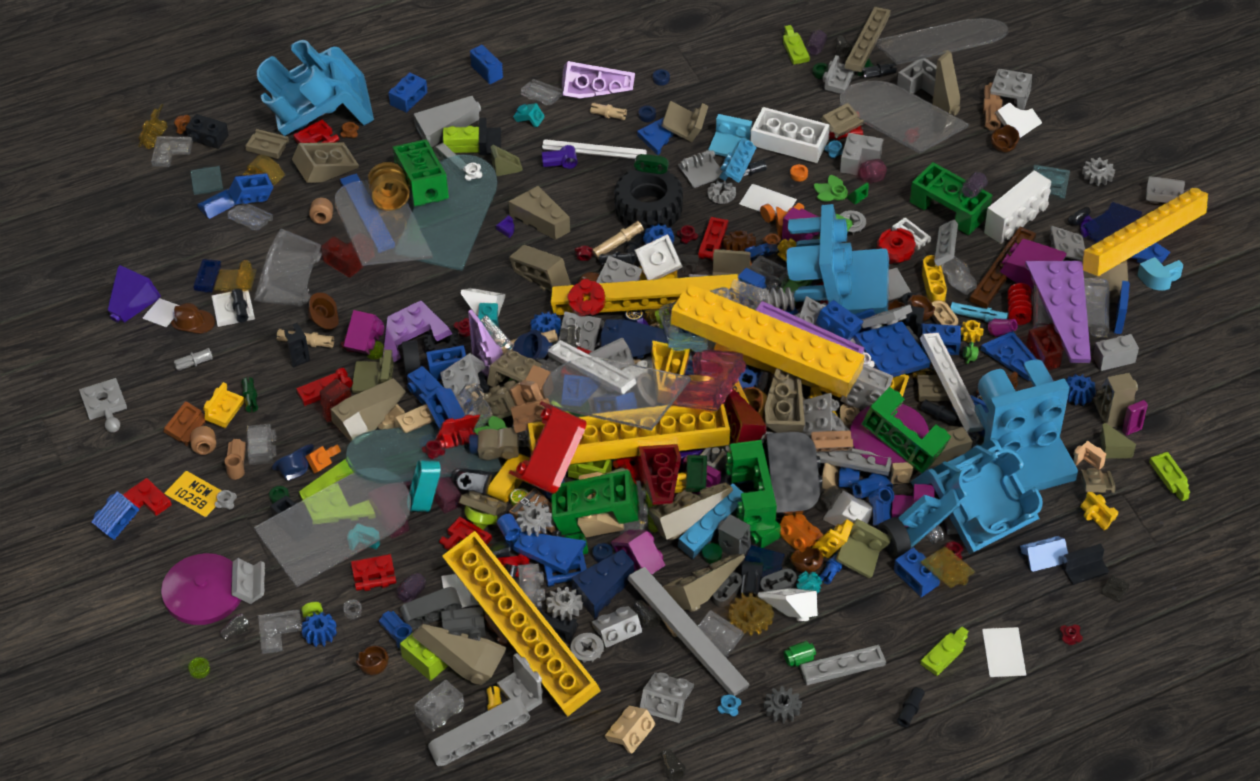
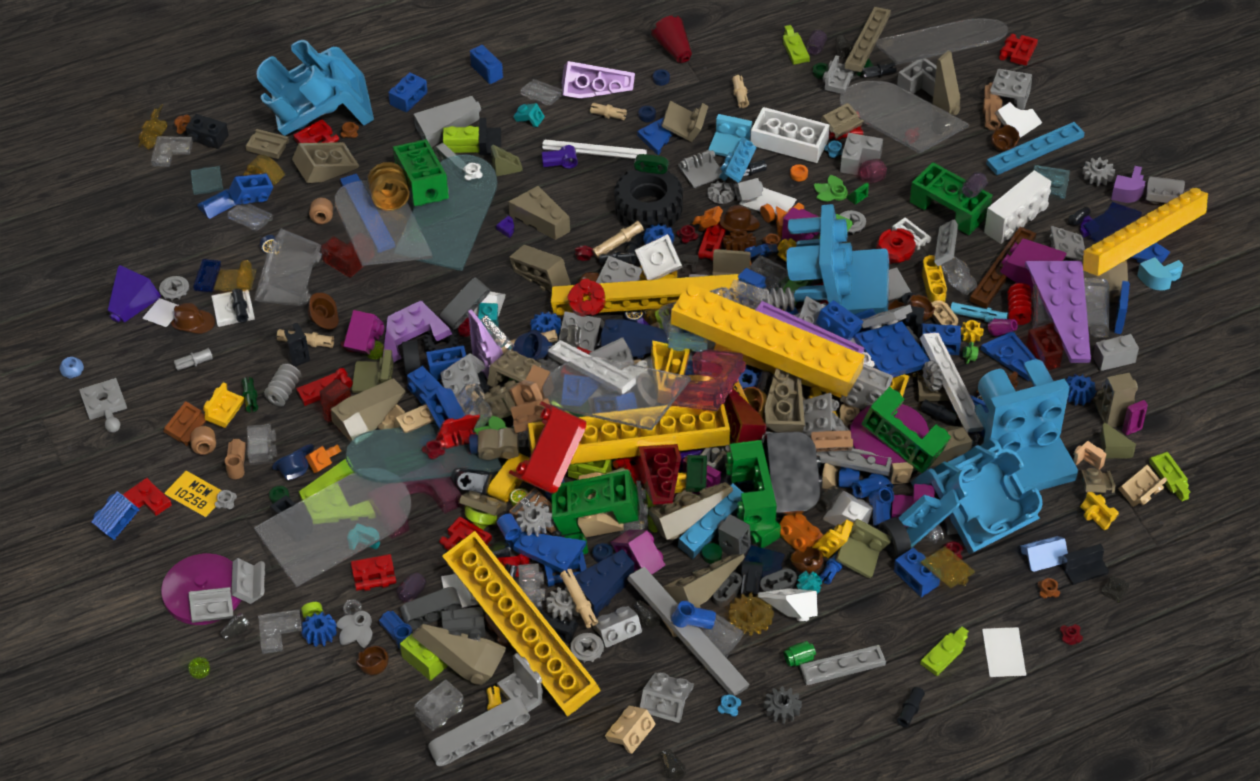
teal beam [407,460,441,512] -> none
none -> medium blue plate [59,357,84,379]
none -> light grey gear [159,276,189,301]
none -> light grey plate [189,587,233,623]
none -> tile [260,235,279,253]
none -> light grey piece [264,364,301,407]
none -> light grey plate [336,611,373,648]
none -> dark grey beam [440,277,490,330]
none -> tan pin [560,569,598,628]
none -> dark red cone [651,15,692,63]
none -> blue piece [671,601,716,629]
none -> orange plate [692,206,723,231]
none -> reddish brown piece [719,205,760,232]
none -> tan pin [732,75,749,108]
none -> light grey brick [734,178,763,201]
none -> light grey gear [922,360,943,392]
none -> dark azure plate [986,122,1085,175]
none -> red plate [999,34,1038,66]
none -> dark orange plate [1038,578,1060,598]
none -> medium lavender brick [1111,166,1146,203]
none -> tan bracket [1118,465,1167,507]

